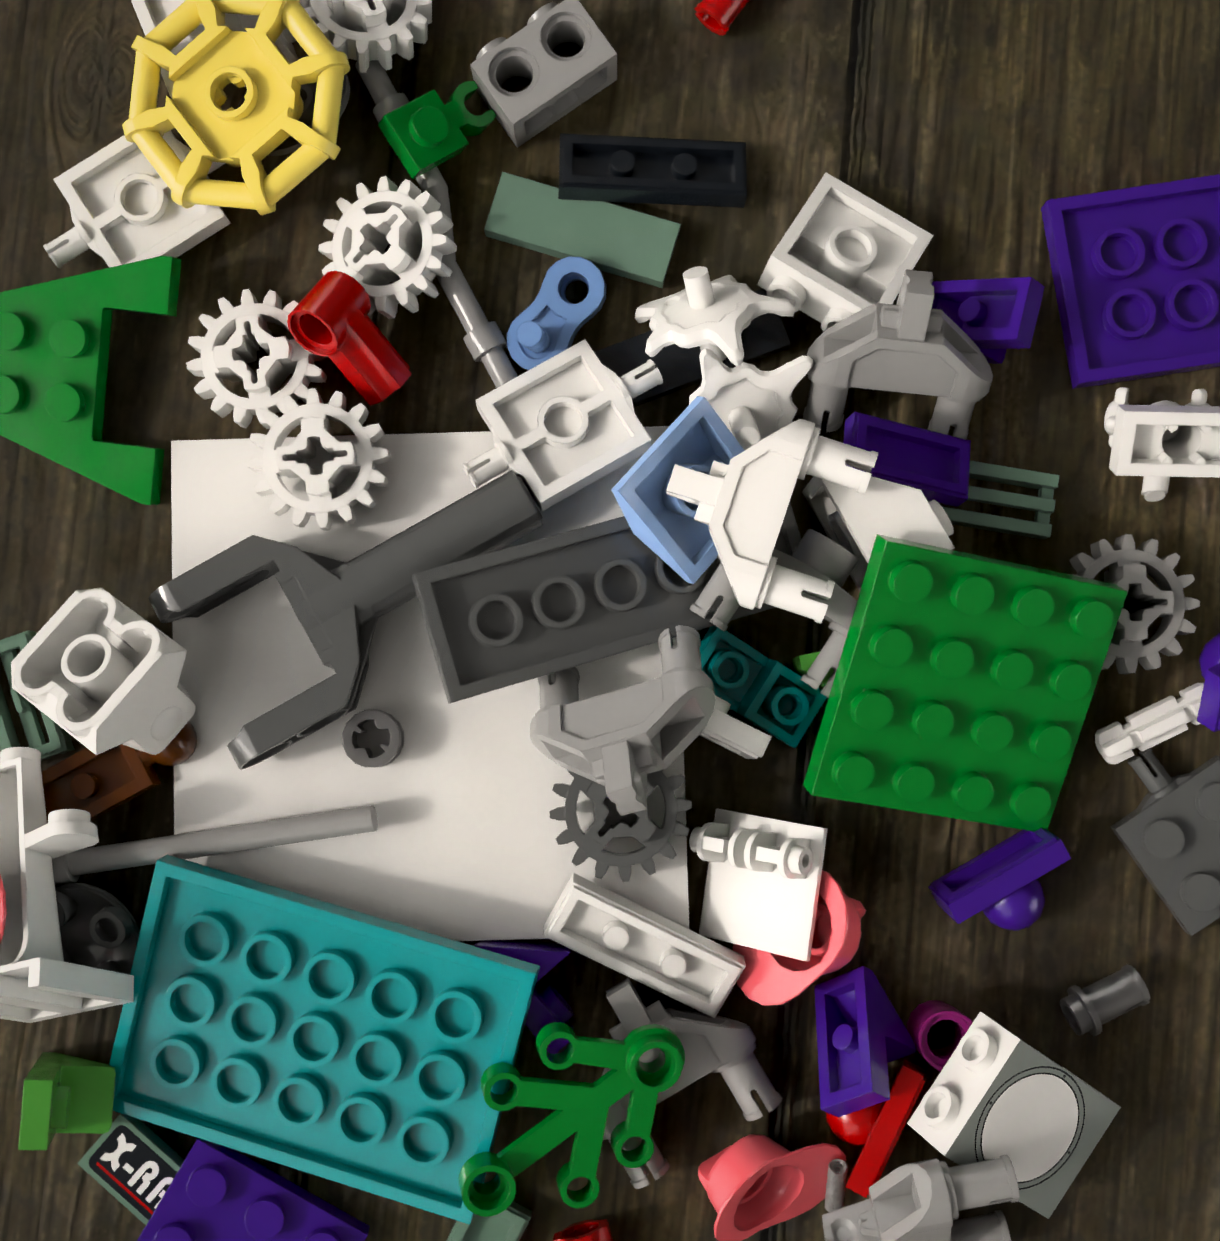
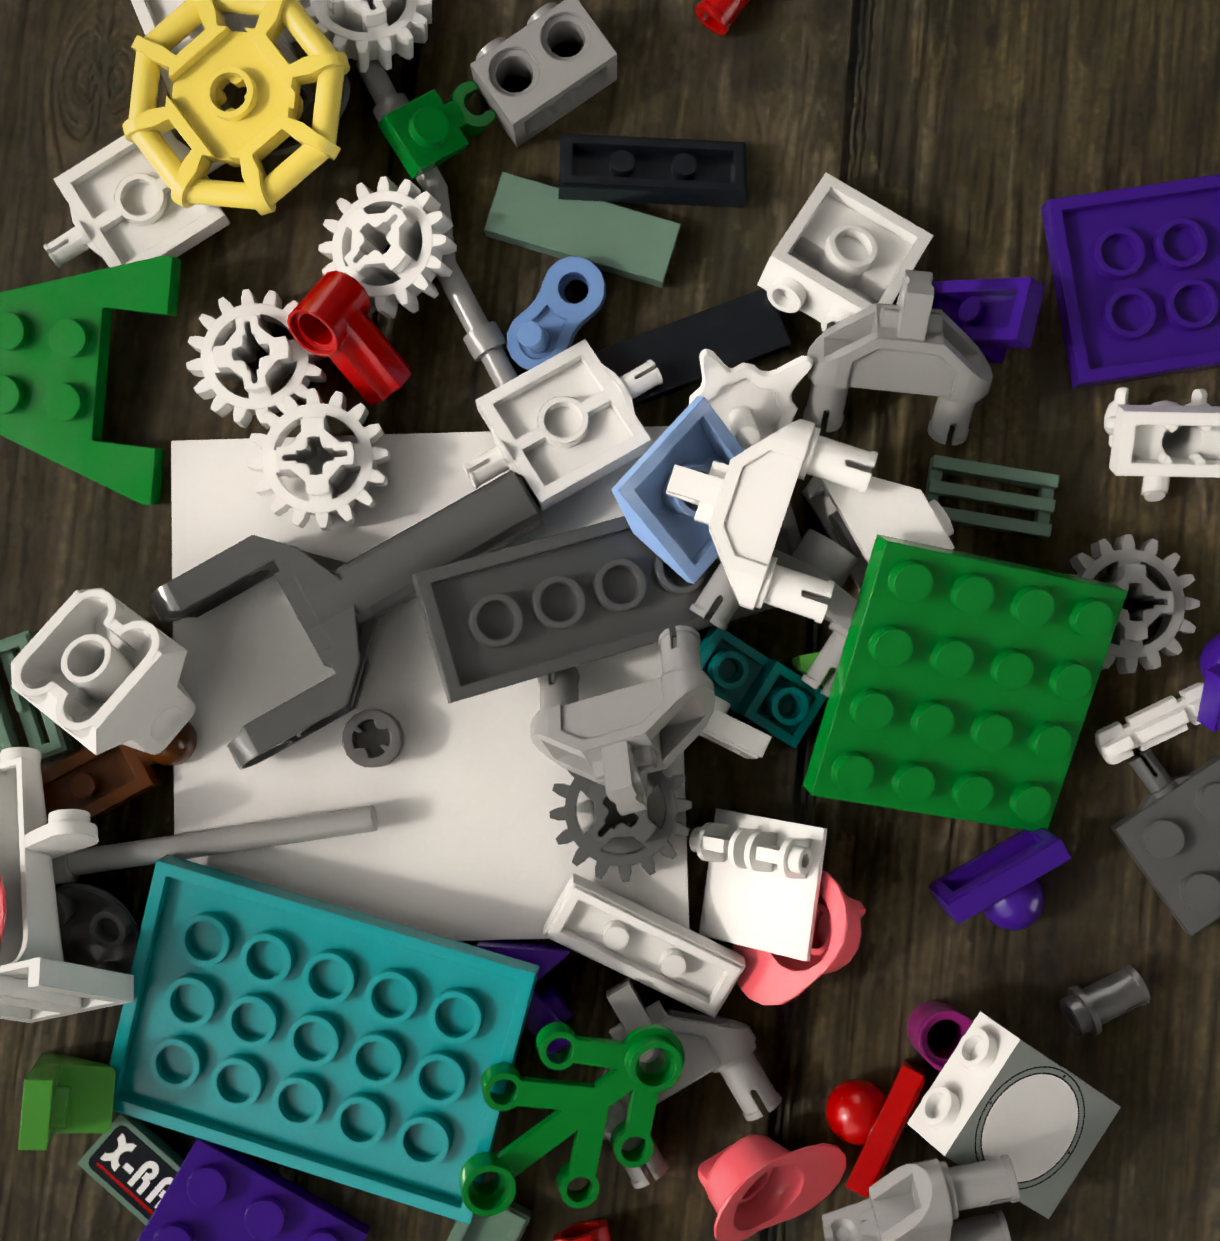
white piece [635,266,795,366] -> none
dark purple slope [814,966,916,1117] -> none
light grey leg [824,1159,848,1212] -> none
dark purple tile [843,412,971,507] -> none

